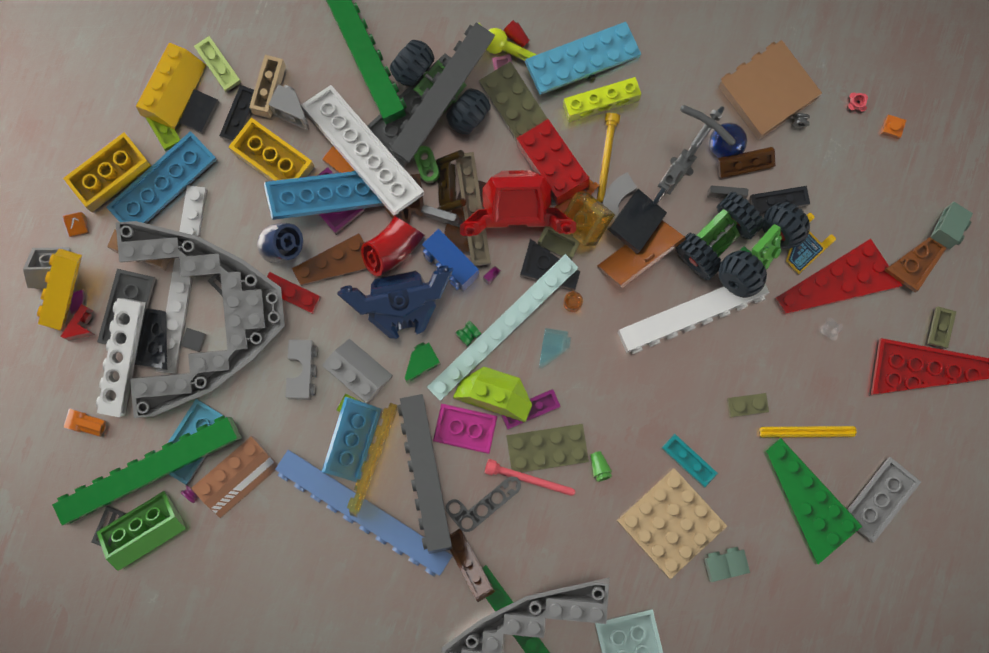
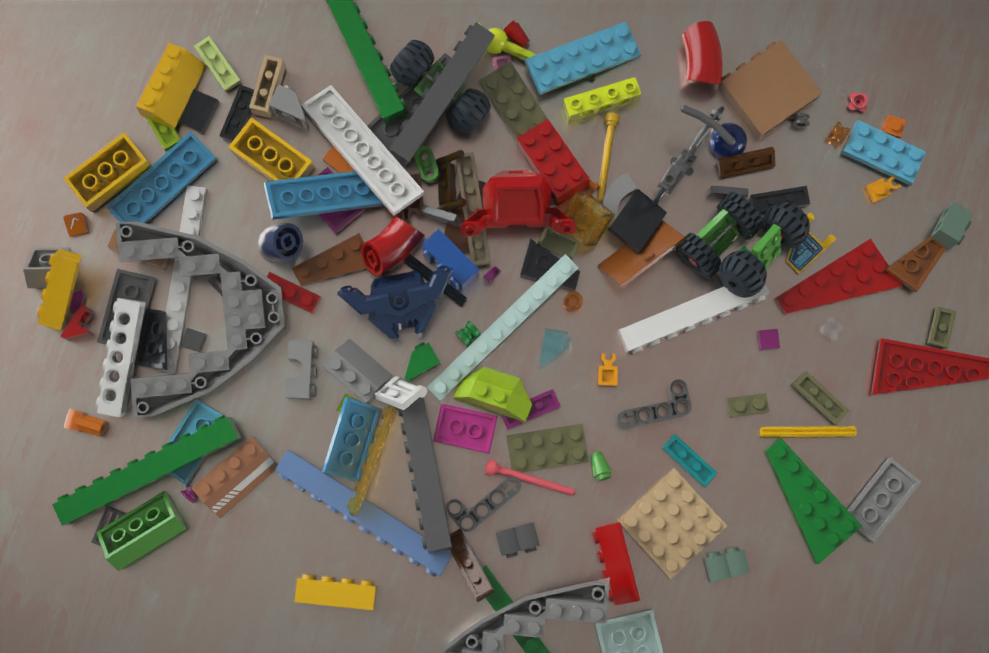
none -> yellow brick [294,574,377,610]
none -> white plate [374,376,427,410]
none -> black axle [404,254,467,306]
none -> dark grey brick [496,522,540,558]
none -> red slope [592,522,641,606]
none -> light orange plate [598,353,618,386]
none -> dark grey beam [616,379,692,429]
none -> red brick [681,21,723,85]
none -> magenta tile [758,329,780,350]
none -> olive plate [792,371,849,425]
none -> clear orange wheel [828,121,851,145]
none -> medium azure plate [842,120,926,186]
none -> light orange plate [864,176,901,204]

